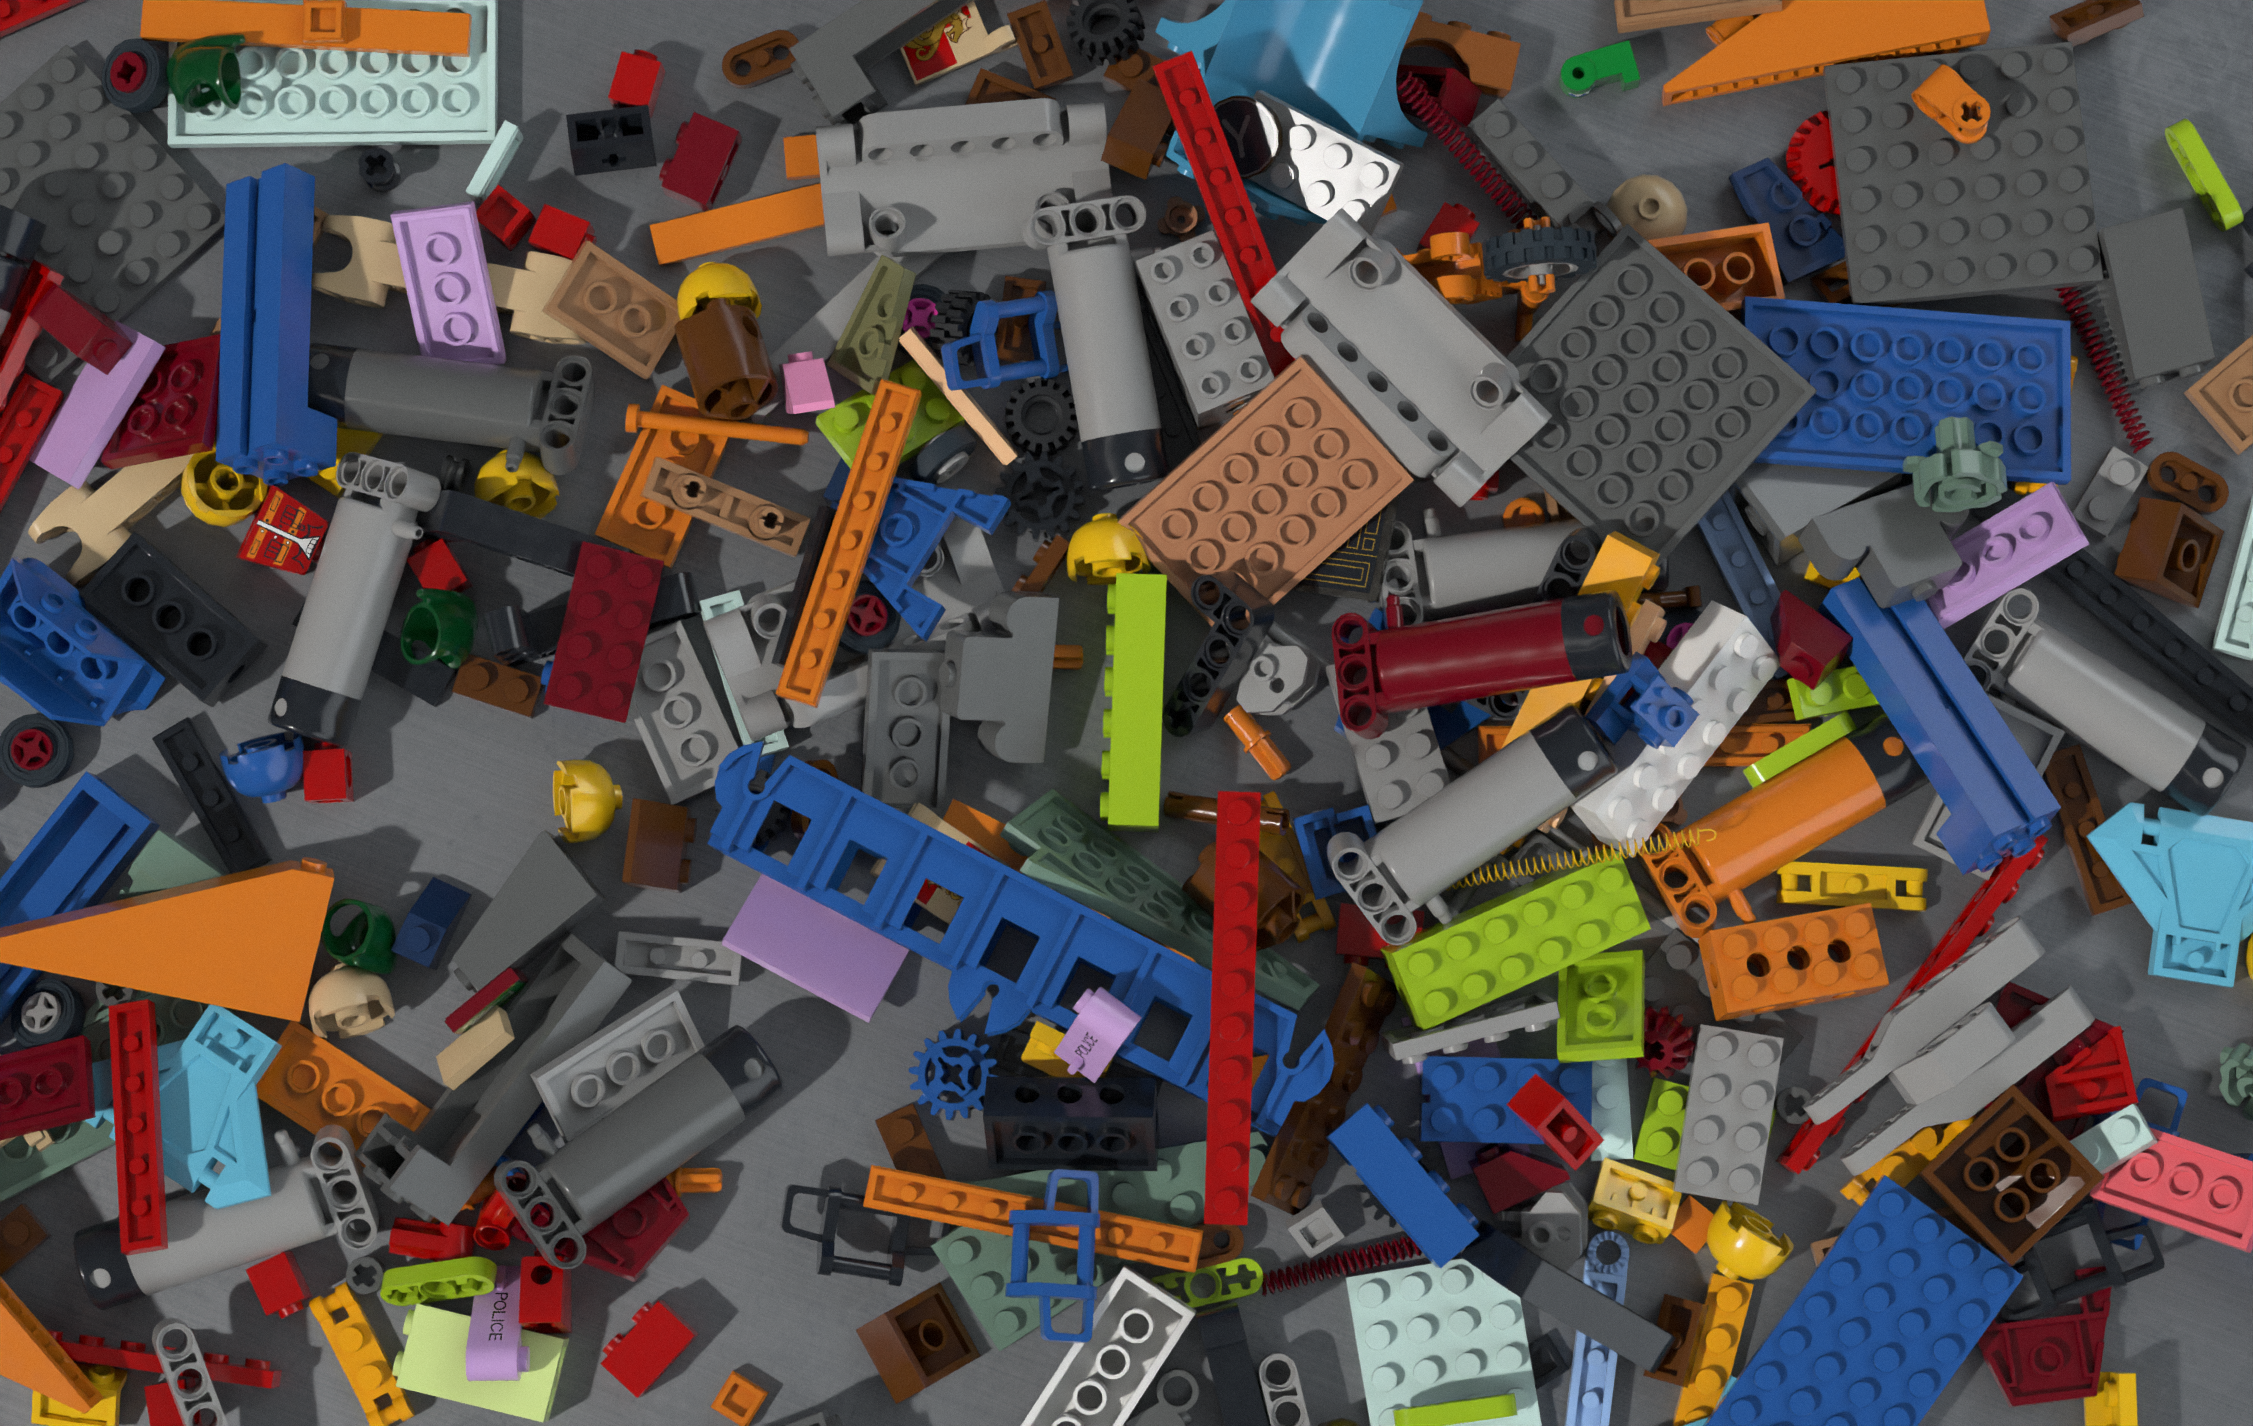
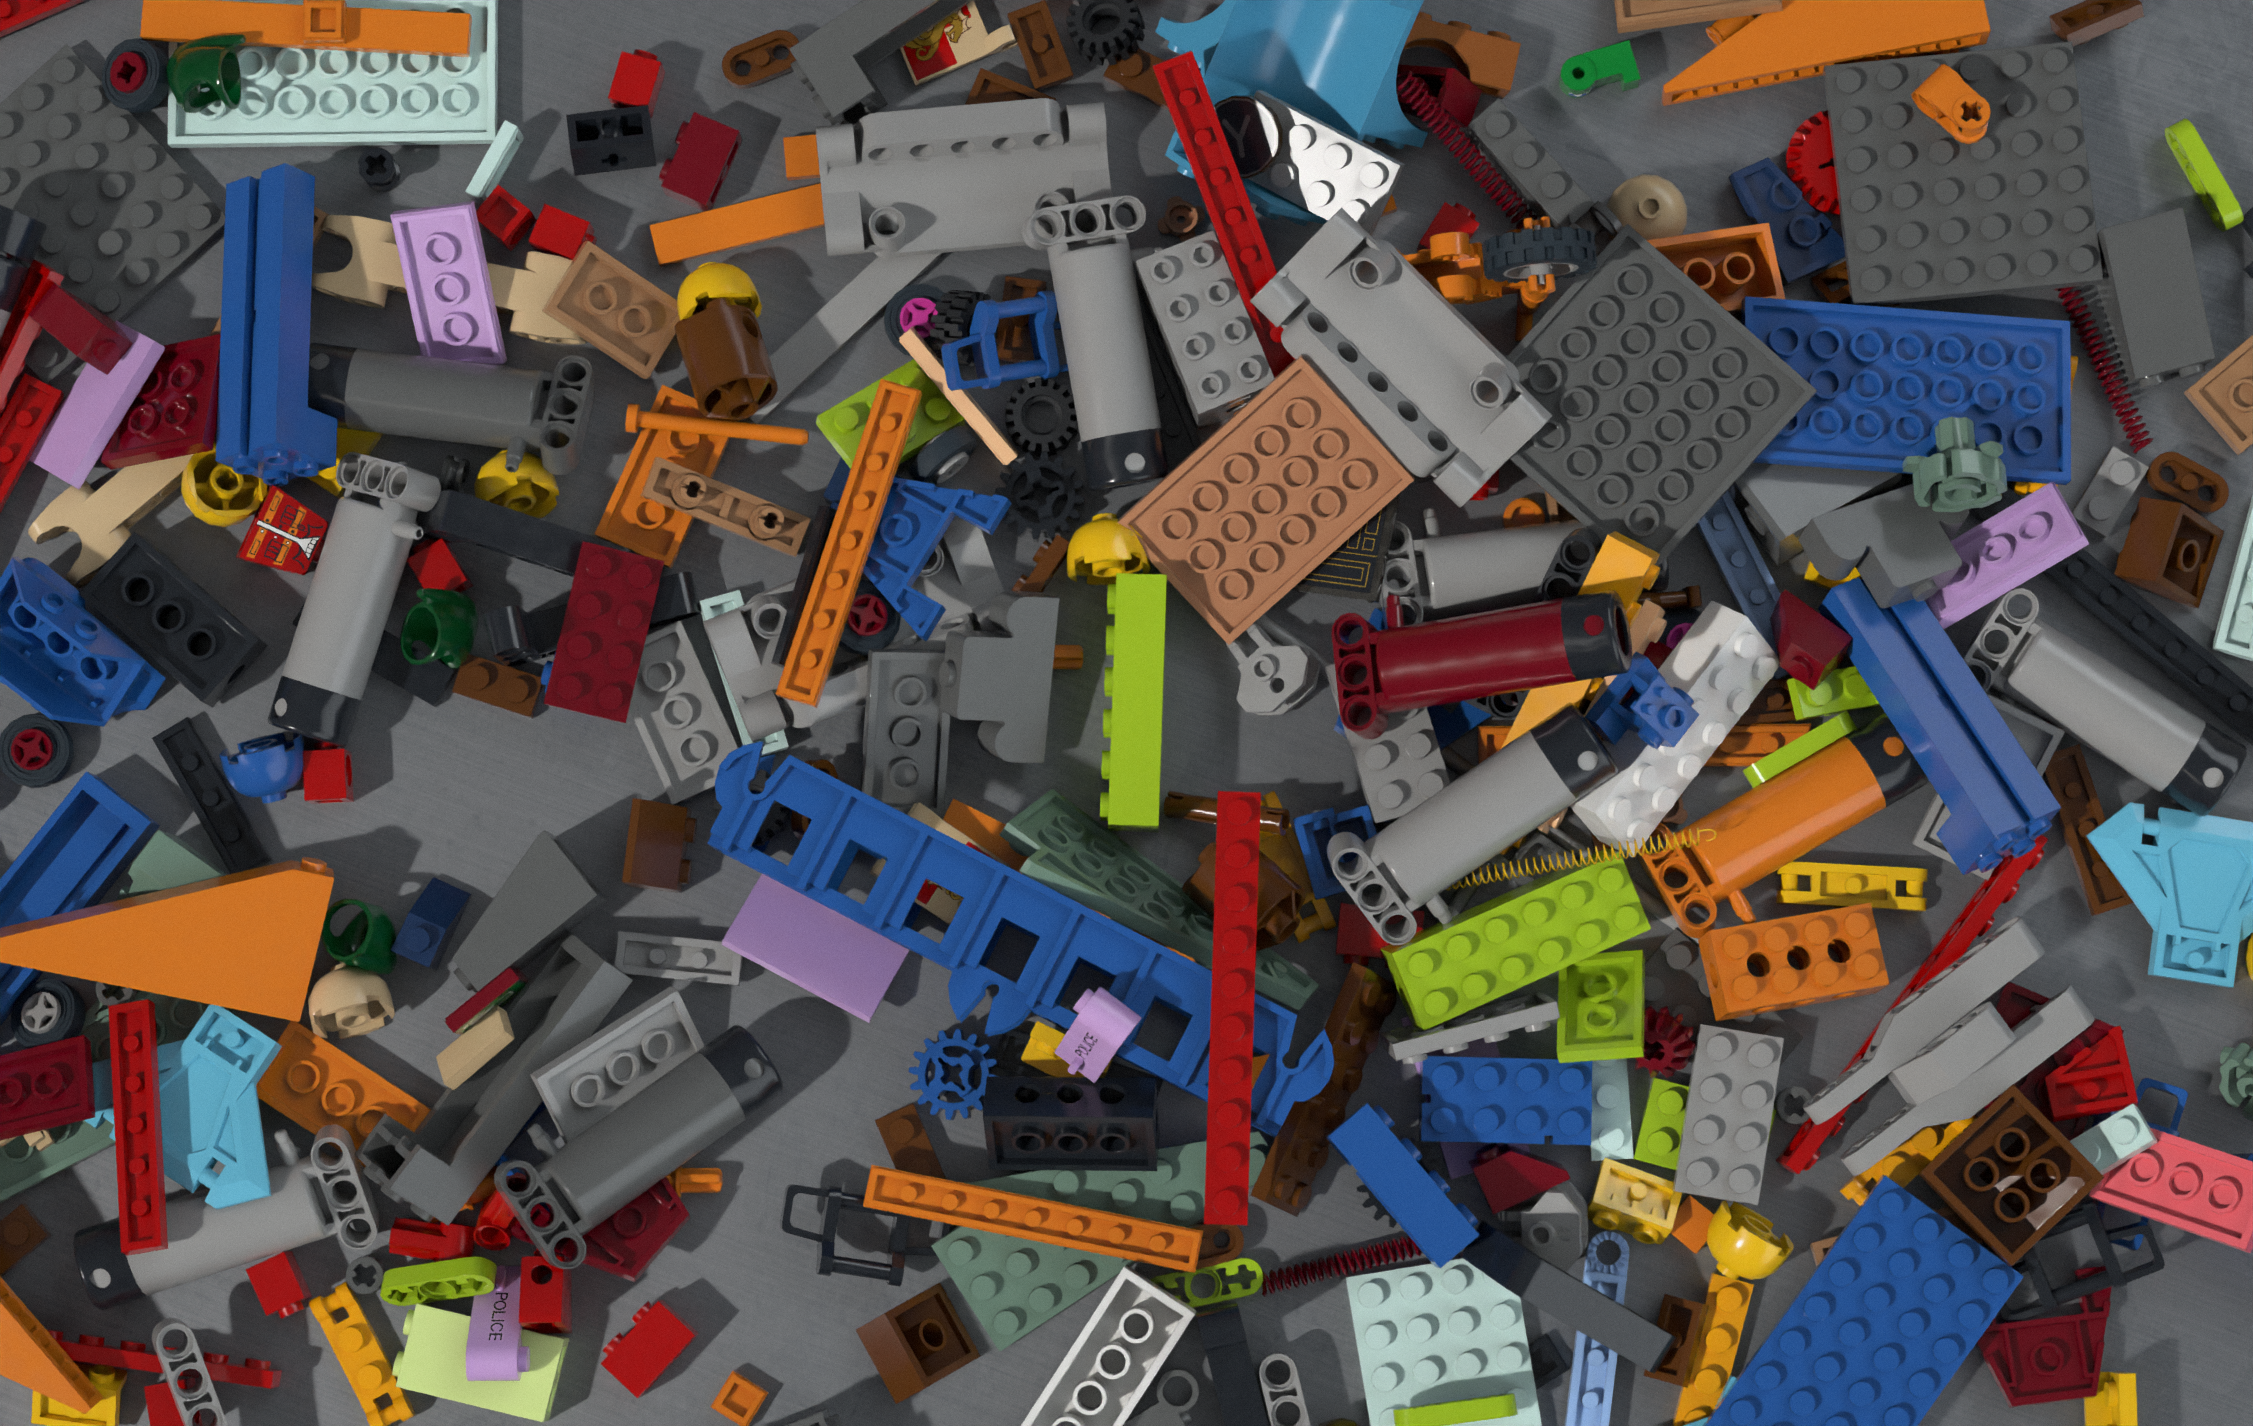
yellow cylinder [552,759,623,843] -> none
bright pink slope [779,351,835,414] -> none
olive wing [827,255,916,395] -> none
blue bar [1005,1169,1100,1343] -> none
reddish brown brick [1101,79,1176,180] -> none
black beam [1163,571,1275,737] -> none
orange axle [1223,704,1291,781] -> none
light grey plate [1286,1199,1345,1259] -> none
red slope [1506,1073,1604,1171] -> none

